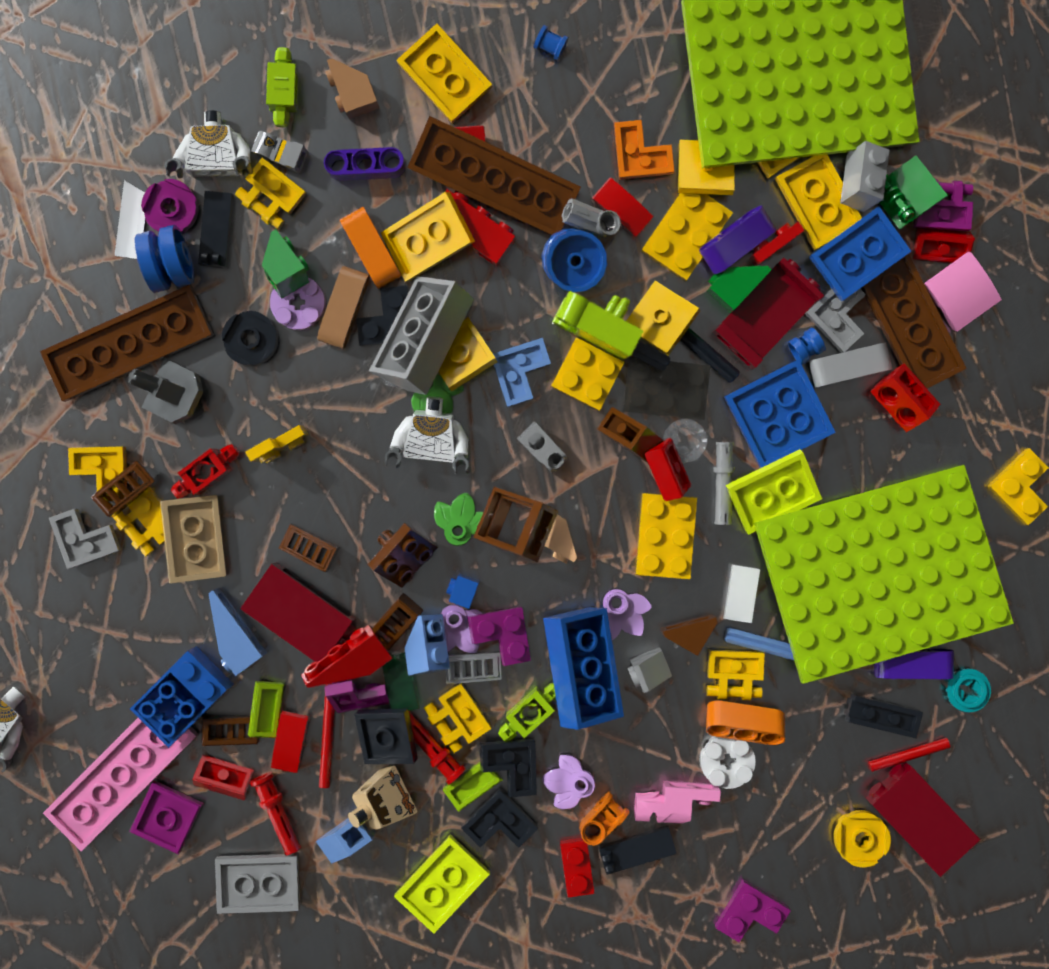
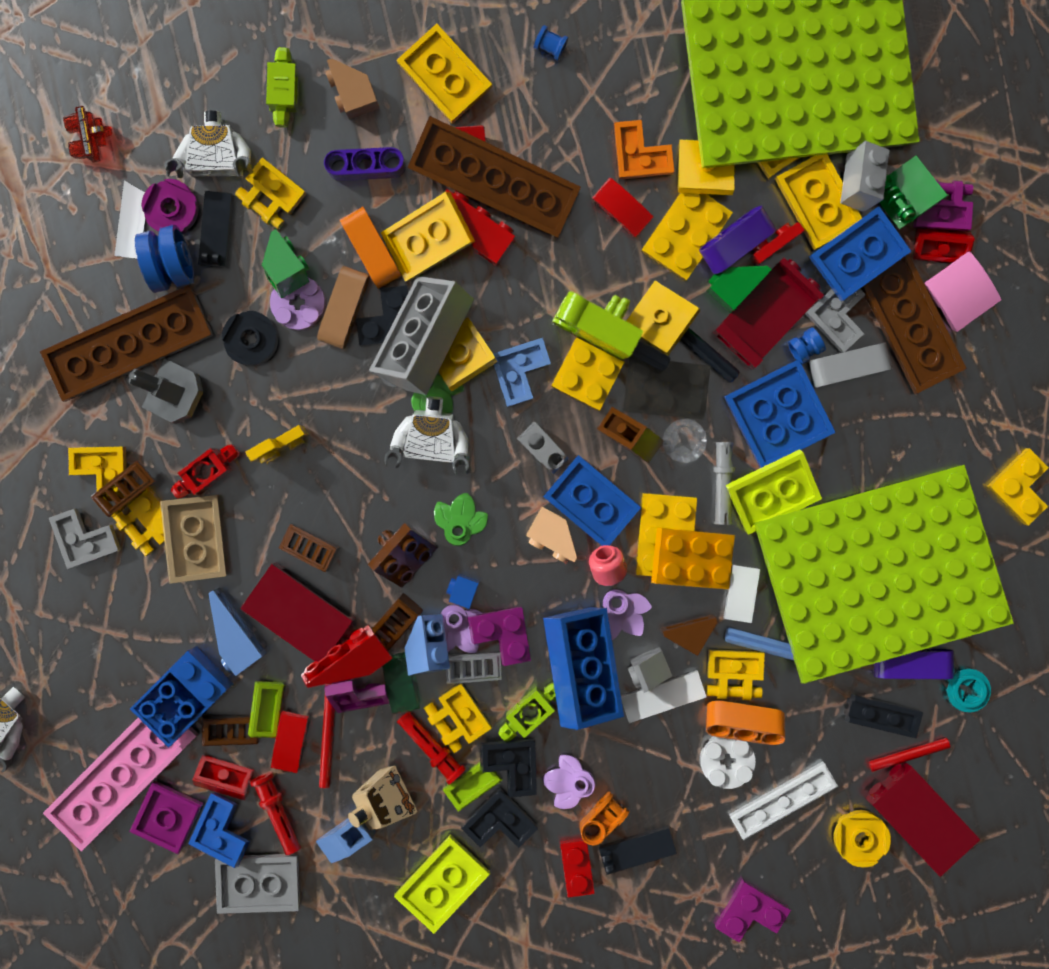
light grey leg [251,131,308,174] -> none
black plate [354,708,418,764] -> none
reddish brown window [473,487,558,563] -> none
blue wheel [541,228,607,292] -> none
light grey piece [562,198,621,239] -> none
bright pink plate [634,781,721,824] -> none
red slope [645,438,691,501] -> none
red brick [870,363,941,433] -> none
none -> clear red hips [63,106,113,163]
none -> blue plate [188,793,250,868]
none -> blue plate [543,455,641,546]
none -> coral head [589,545,627,586]
none -> white tile [621,670,706,723]
none -> light orange plate [651,528,735,589]
none -> white tile [729,761,838,840]

